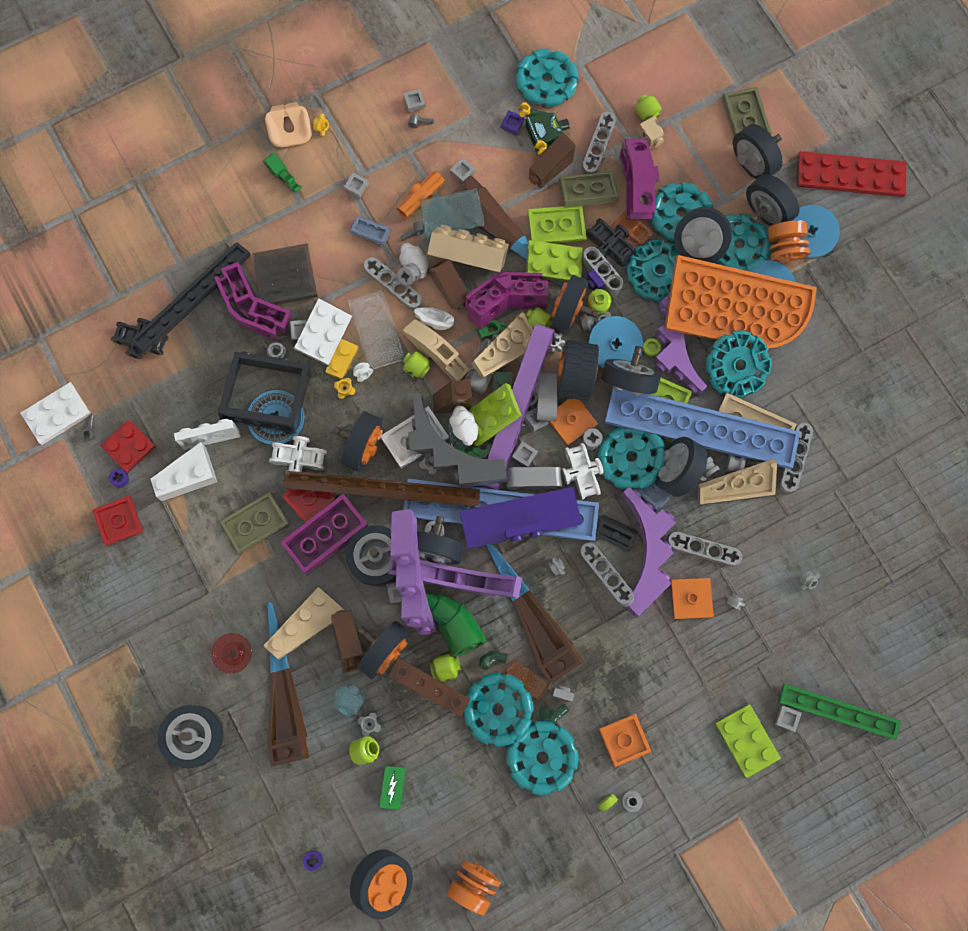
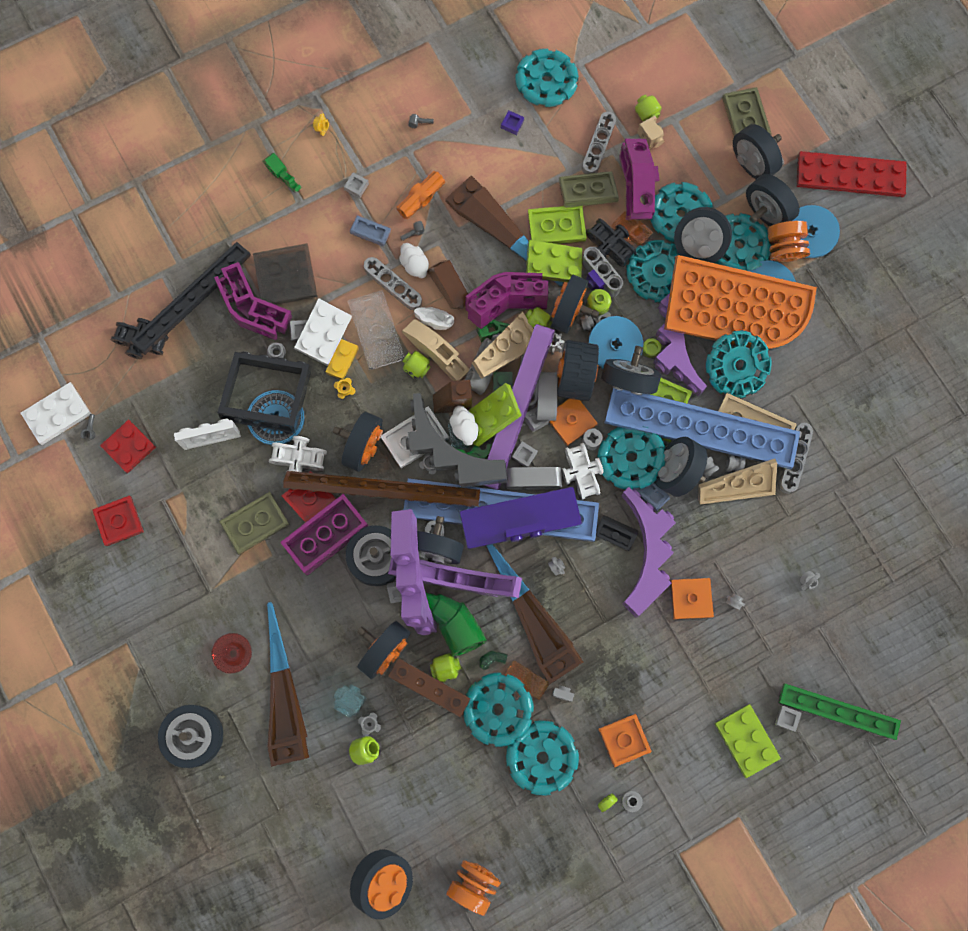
dark purple bush [109,469,129,488] -> none
white wedge [151,442,217,501] -> none
tan wing [263,587,344,660] -> none
light nougat piece [265,102,312,148] -> none
dark purple bush [303,851,323,871] -> none
reddish brown slope [331,610,363,673] -> none
white plate [353,362,373,382] -> none
green slope [379,765,406,810] -> none
light grey wheel [397,263,421,286] -> none
light grey plate [403,89,426,112] -> none
clear light blue piece [420,188,485,237] -> none
tan brick [428,225,509,272] -> none
light grey plate [450,158,475,183] -> none
torso [518,102,570,155] -> none
reddish brown slope [529,132,576,188] -> none
clear green arm [539,704,569,722] -> none
light grey beam [581,543,634,607] -> none
light grey beam [667,532,742,566] -> none

